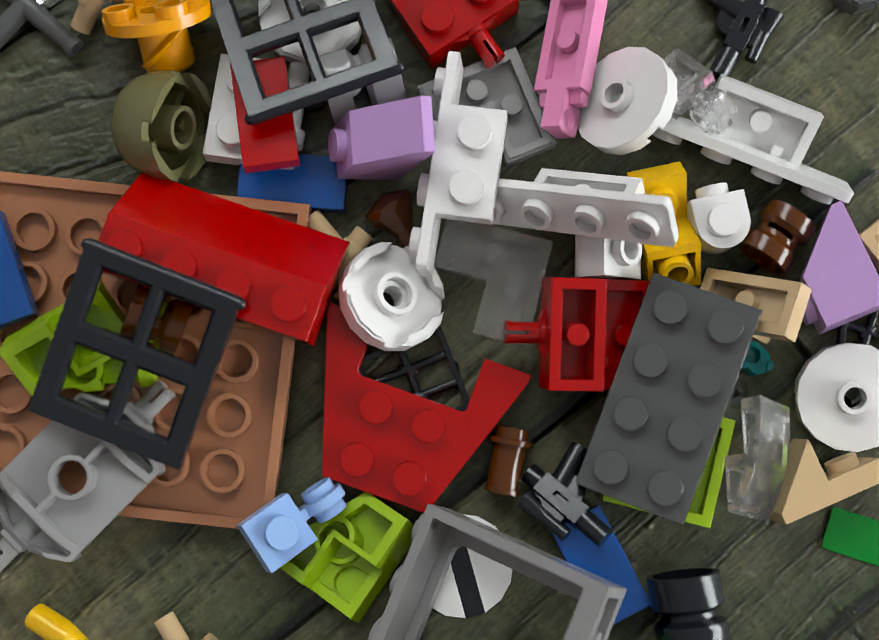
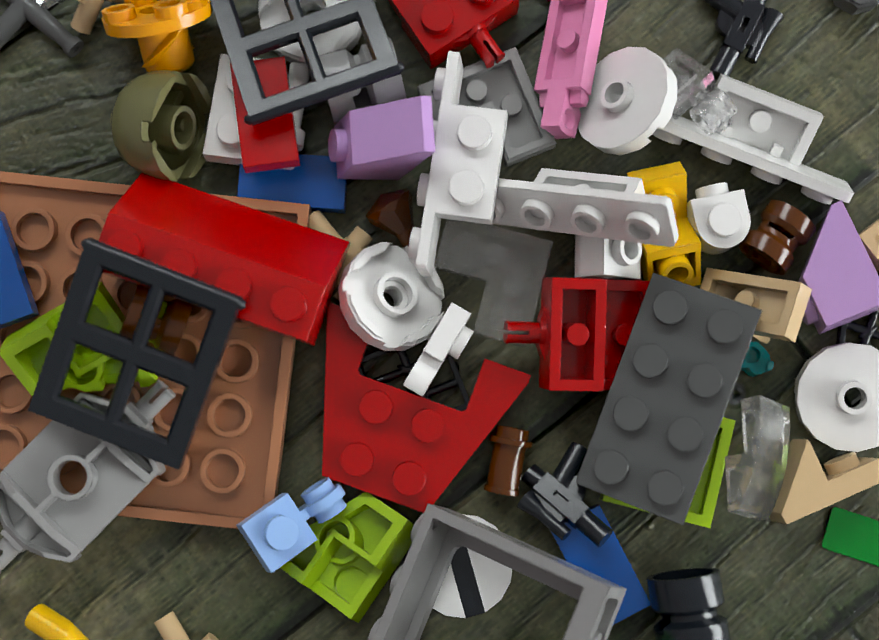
none -> white plate [403,302,474,397]

